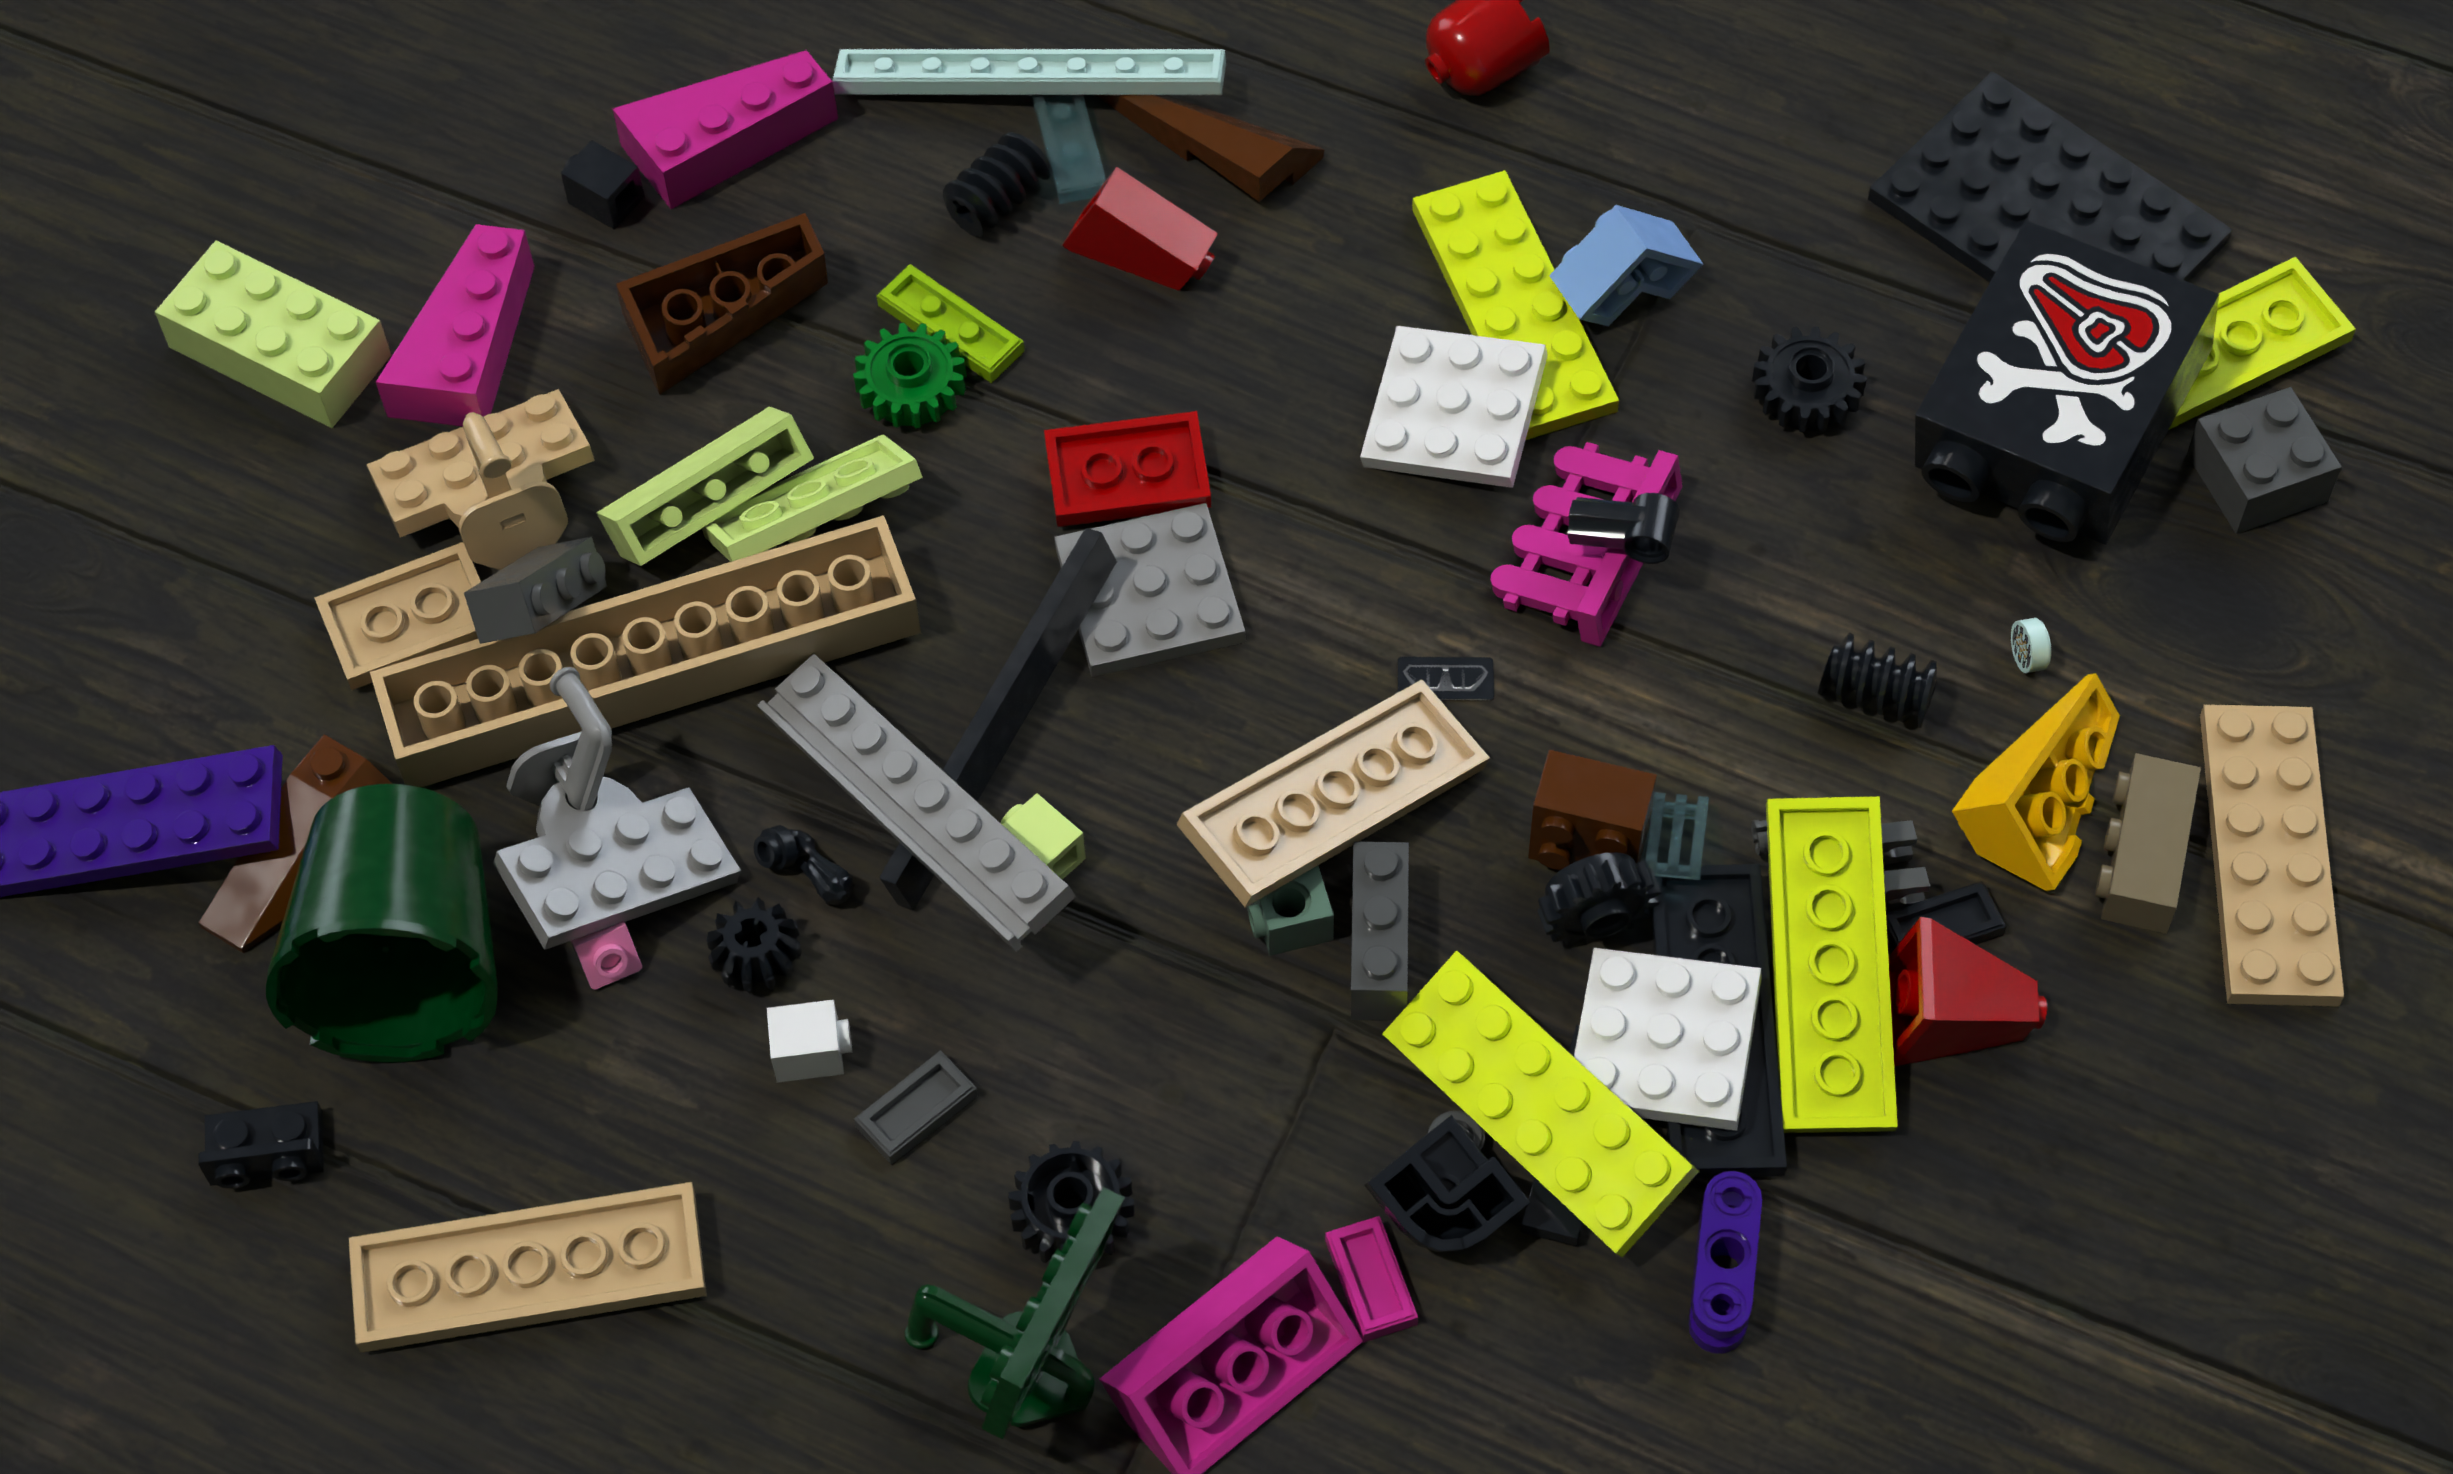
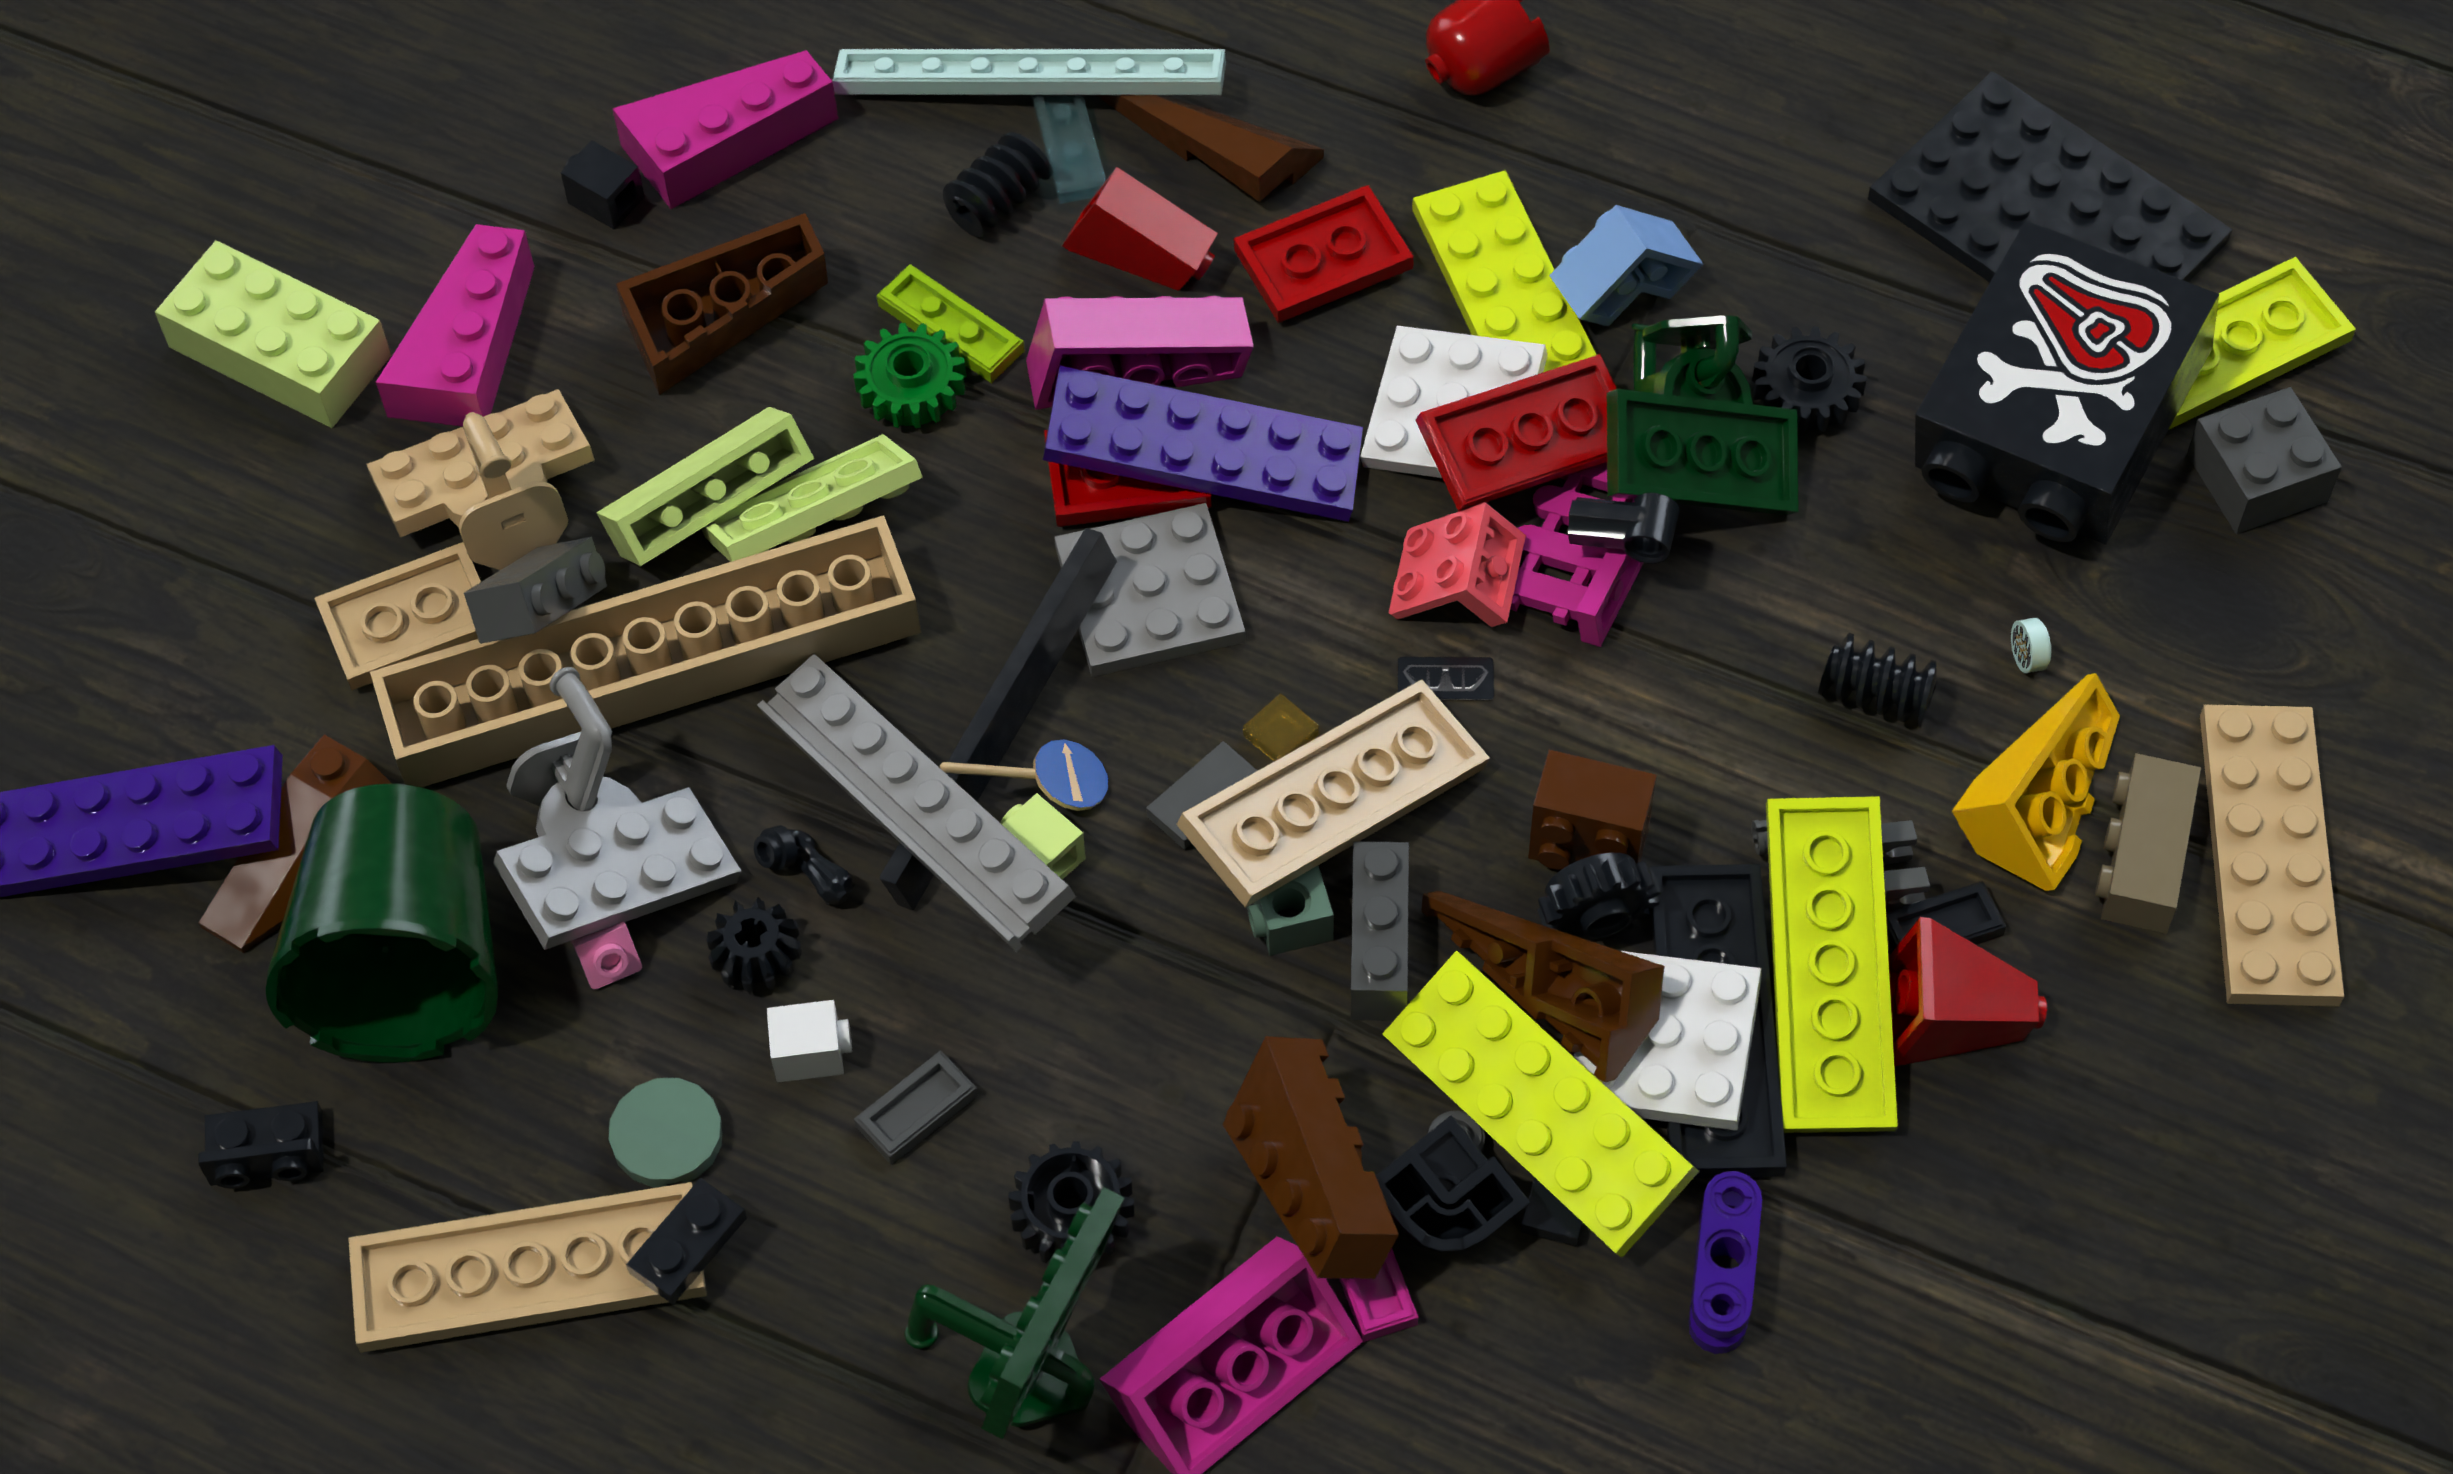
clear light blue tile [1645,792,1709,880] -> none
none -> sand green tile [608,1078,723,1188]
none -> black plate [626,1178,747,1305]
none -> blue piece [939,740,1108,811]
none -> wedge [1026,296,1254,410]
none -> dark purple plate [1043,366,1363,522]
none -> dark grey tile [1146,741,1258,850]
none -> reddish brown wedge [1222,1036,1399,1279]
none -> red plate [1234,185,1414,323]
none -> clear yellow tile [1243,693,1319,761]
none -> coral bracket [1389,502,1526,627]
none -> red tile [1415,354,1617,512]
none -> reddish brown wedge [1421,891,1664,1082]
none -> dark green plate [1607,315,1799,515]

